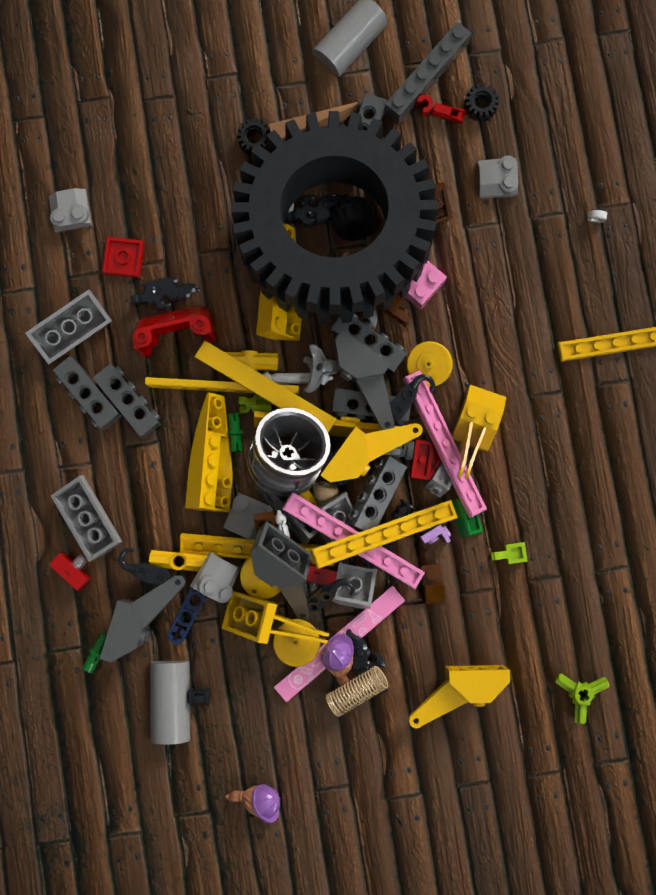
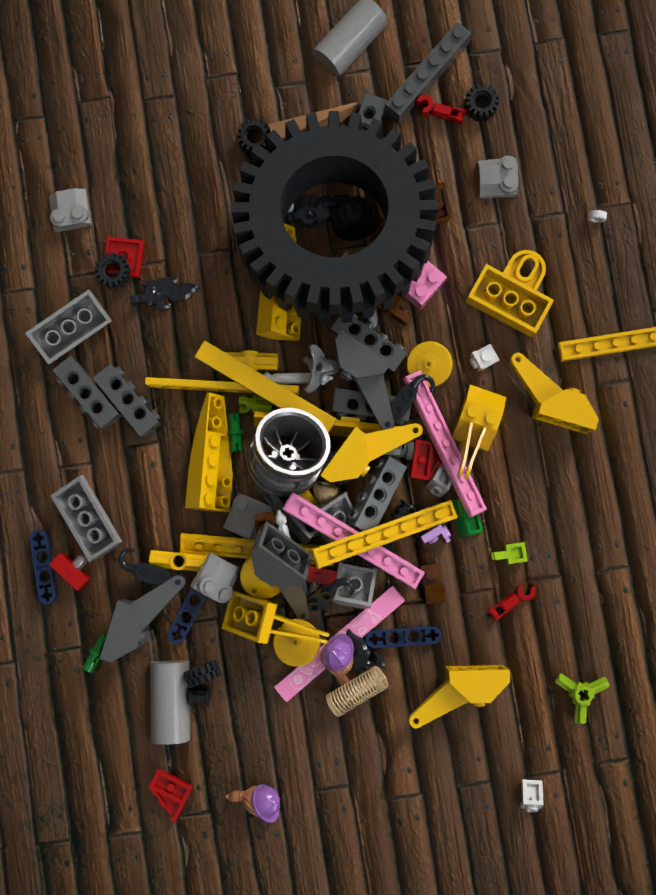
red windscreen [132,306,217,358] -> none
none -> dark blue beam [30,530,58,604]
none -> black tyre [94,252,131,289]
none -> red wing [148,768,193,823]
none -> black tyre [183,660,222,688]
none -> dark blue beam [366,626,442,648]
none -> yellow brick [465,250,554,338]
none -> white bracket [469,344,499,372]
none -> red piece [486,584,536,622]
none -> yellow slope [510,353,599,434]
none -> white bracket [520,779,544,812]

